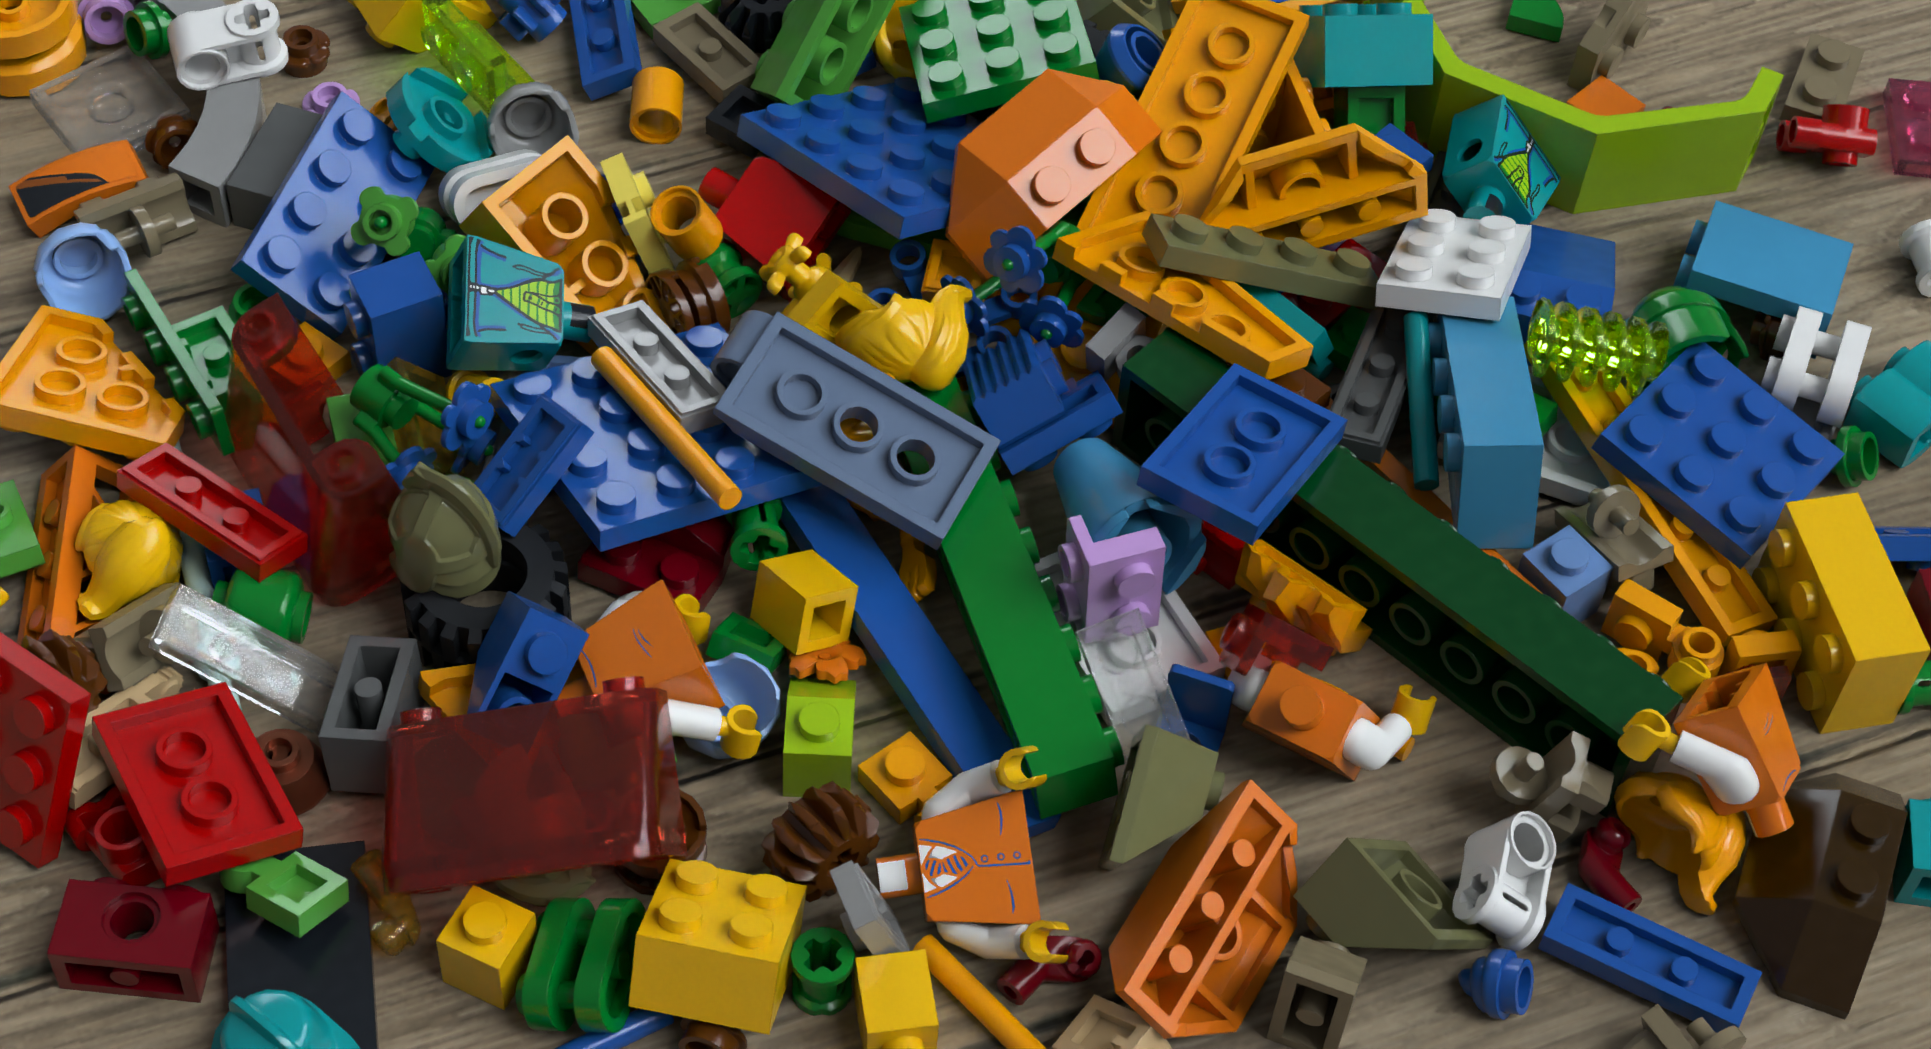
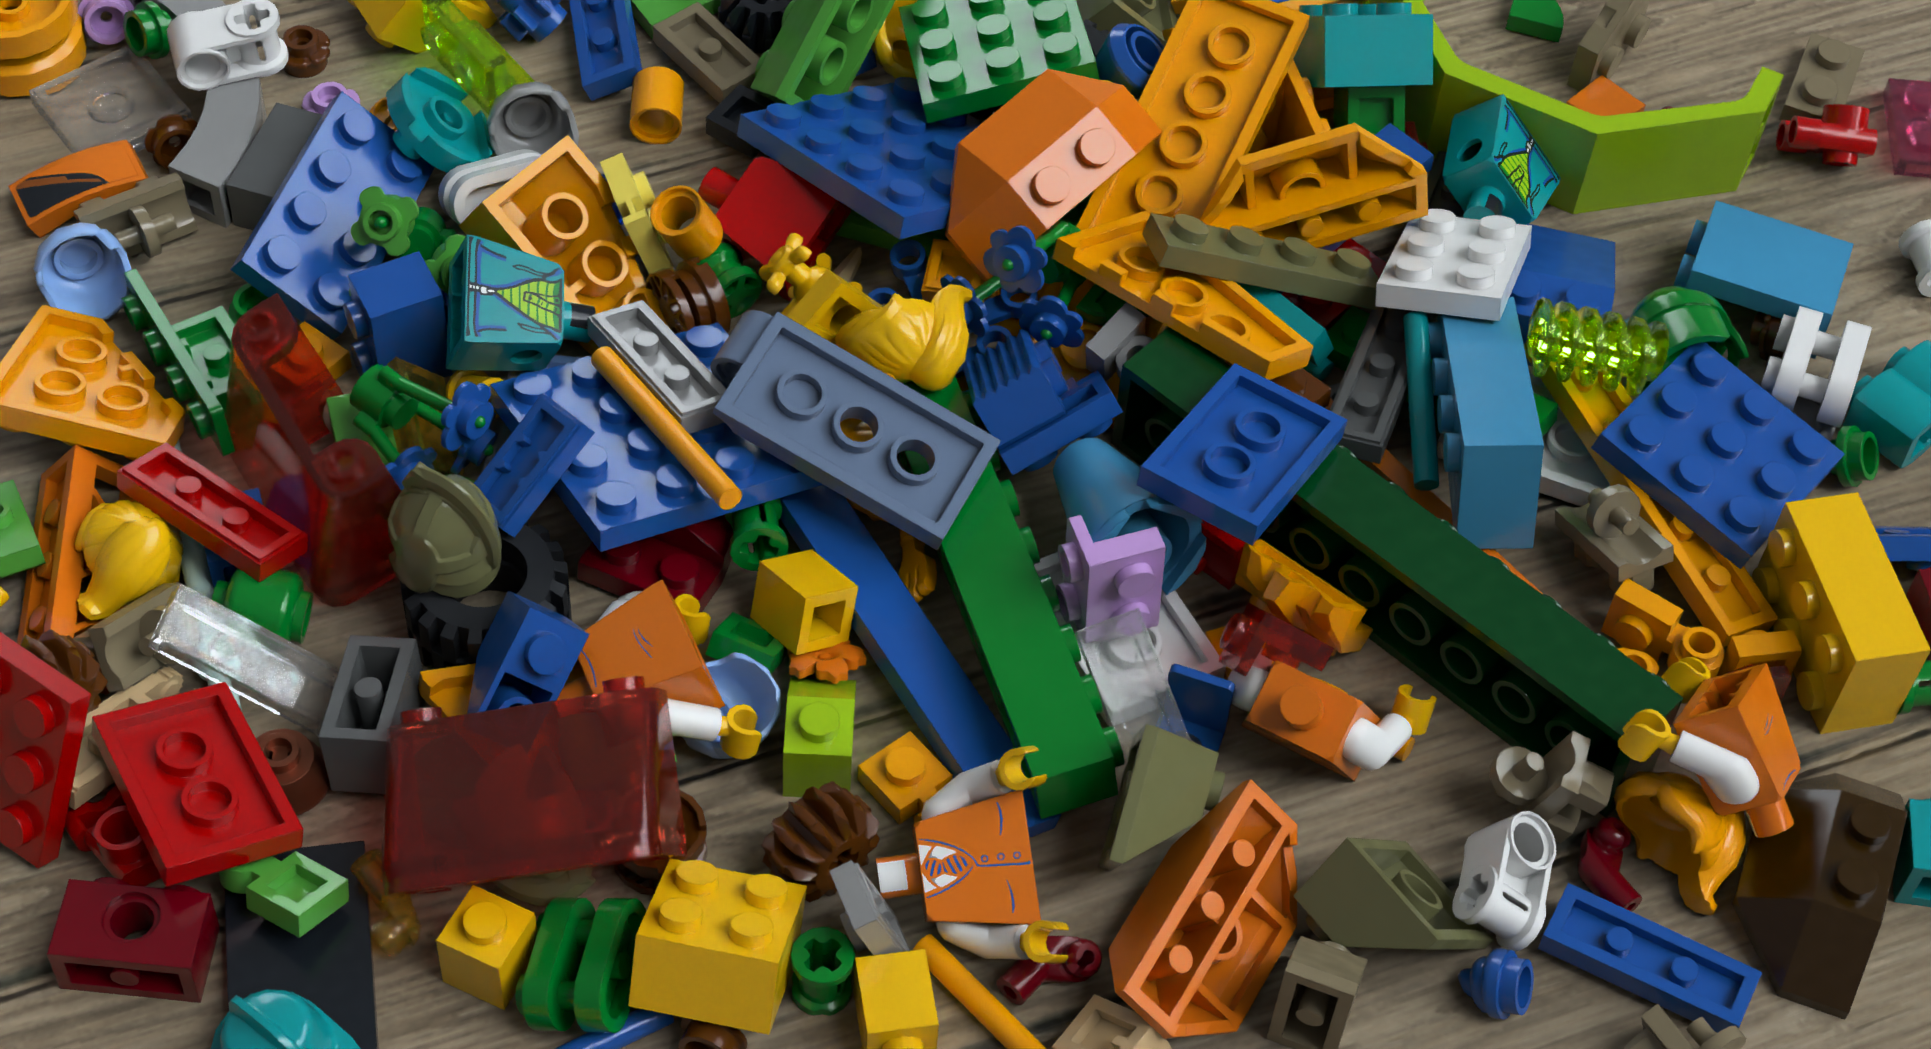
medium blue brick [1517,525,1614,622] -> none

